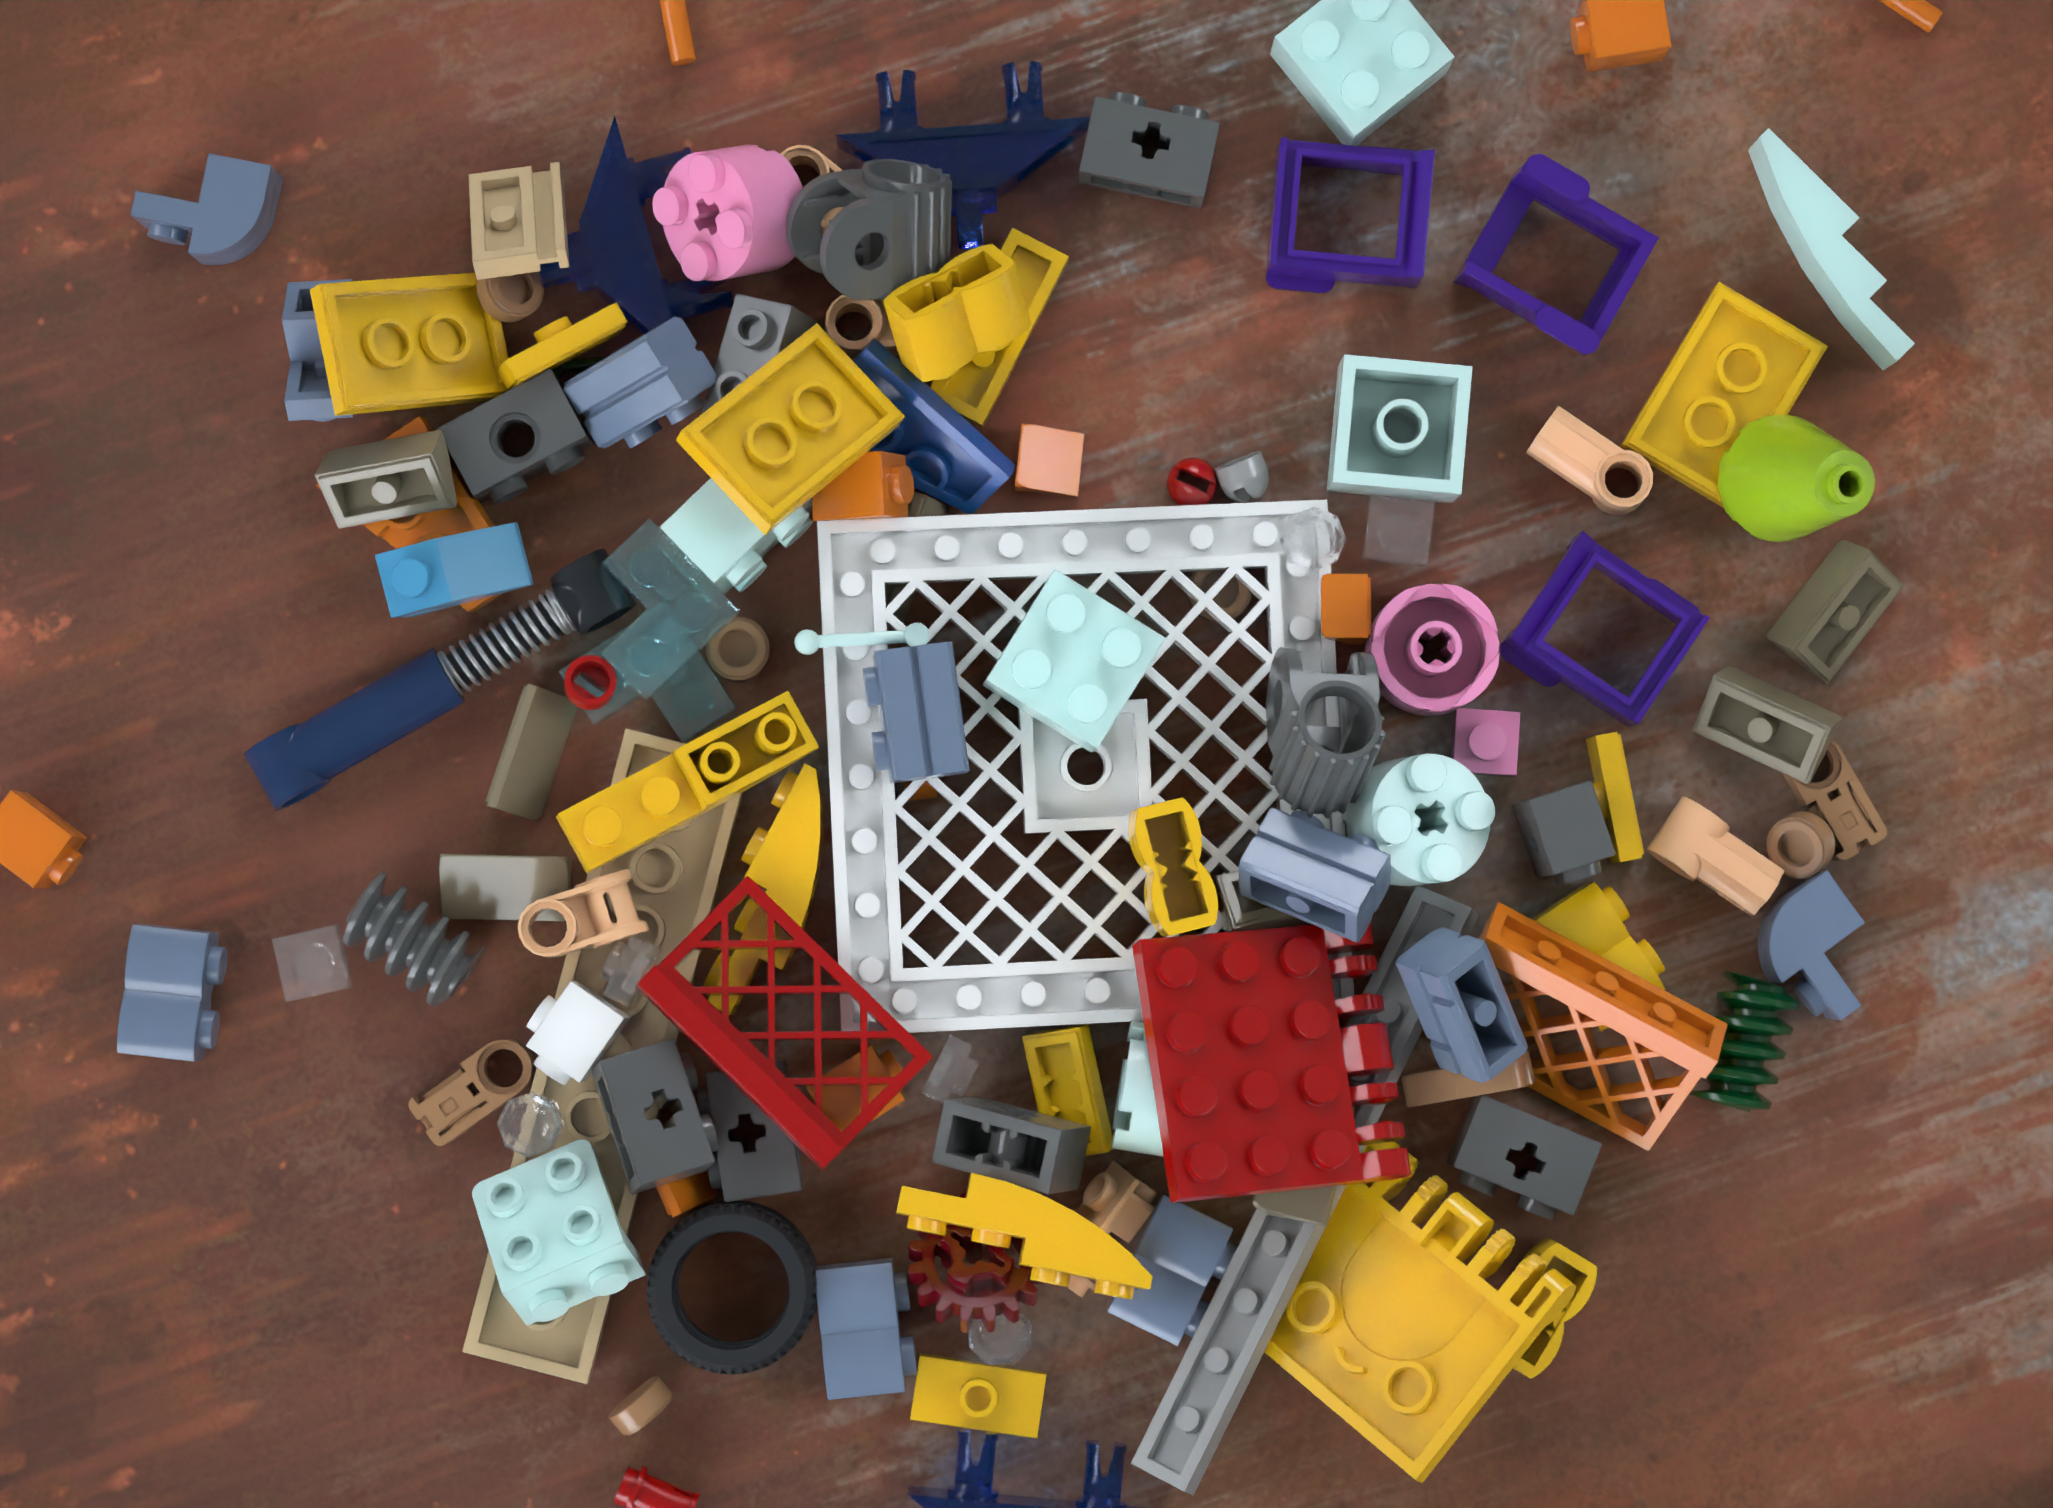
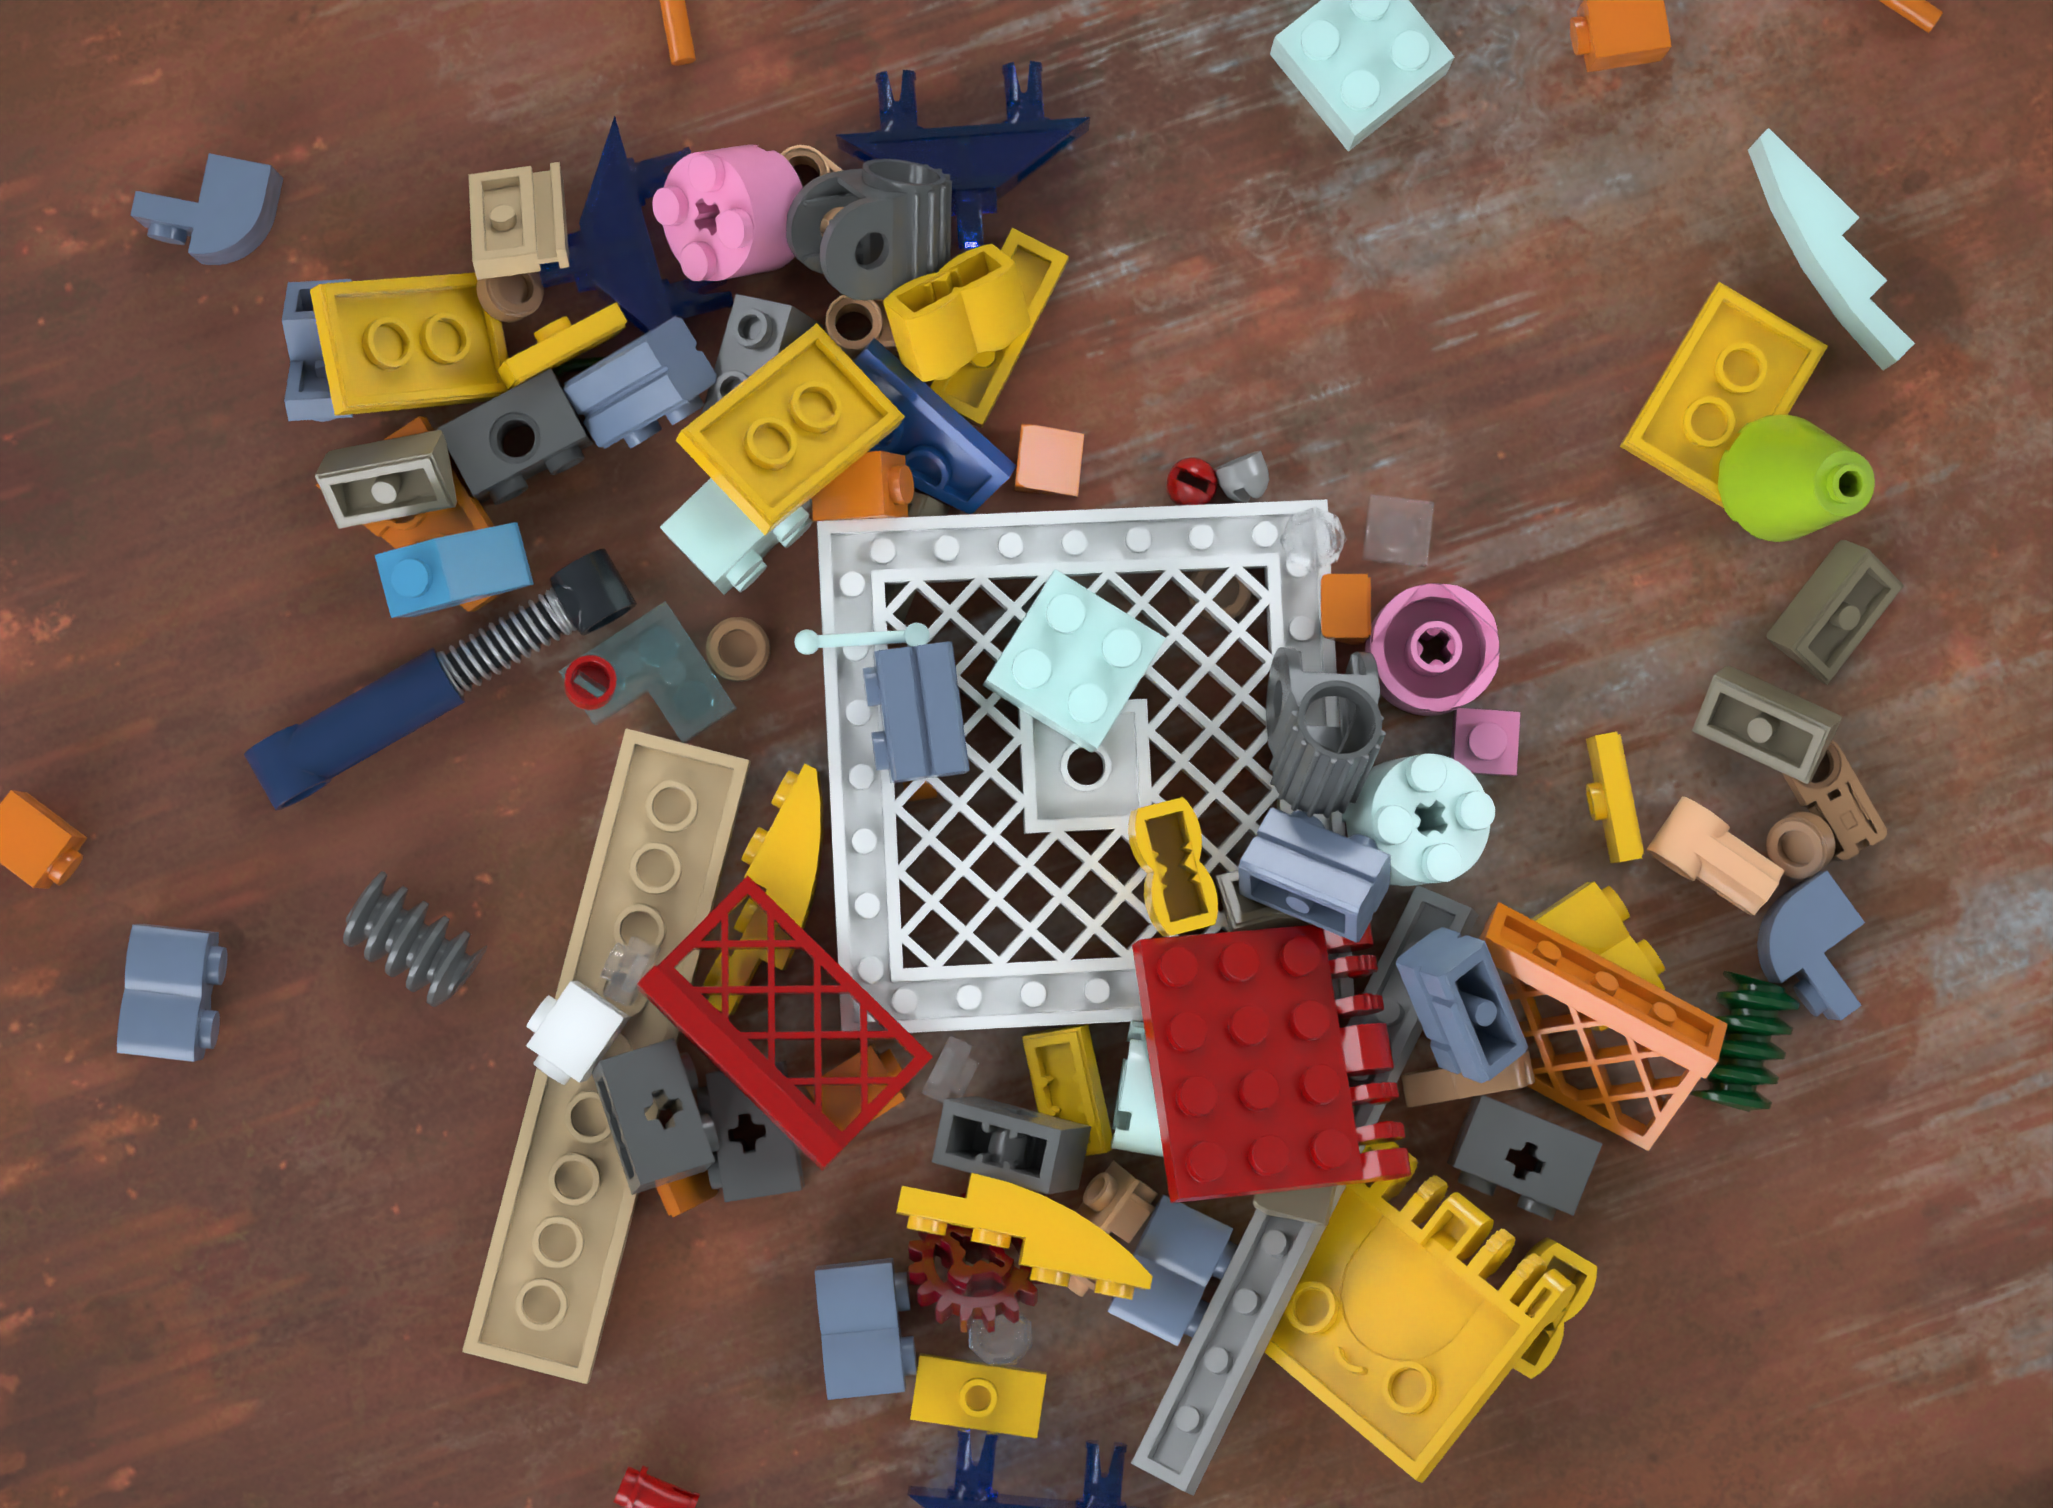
clear plate [272,925,353,1002] -> none
medium nougat piece [408,1039,536,1146] -> none
dark tan slope [439,854,572,921] -> none
light aqua bracket [472,1139,646,1326] -> none
dark tan slope [485,683,578,820] -> none
clear tile [497,1091,565,1157] -> none
light nougat piece [518,869,649,958] -> none
yellow slope [556,691,819,874] -> none
clear light blue plate [601,518,739,702] -> none
medium nougat tile [608,1375,673,1436] -> none
black tyre [647,1200,817,1375] -> none
dark grey brick [1078,92,1220,209] -> none
dark purple piece [1266,137,1435,293] -> none
light aqua brick [1327,354,1473,503] -> none
dark purple piece [1453,154,1659,356] -> none
dark purple piece [1499,531,1710,728] -> none
dark grey brick [1512,780,1616,885] -> none
light nougat piece [1526,406,1653,515] -> none

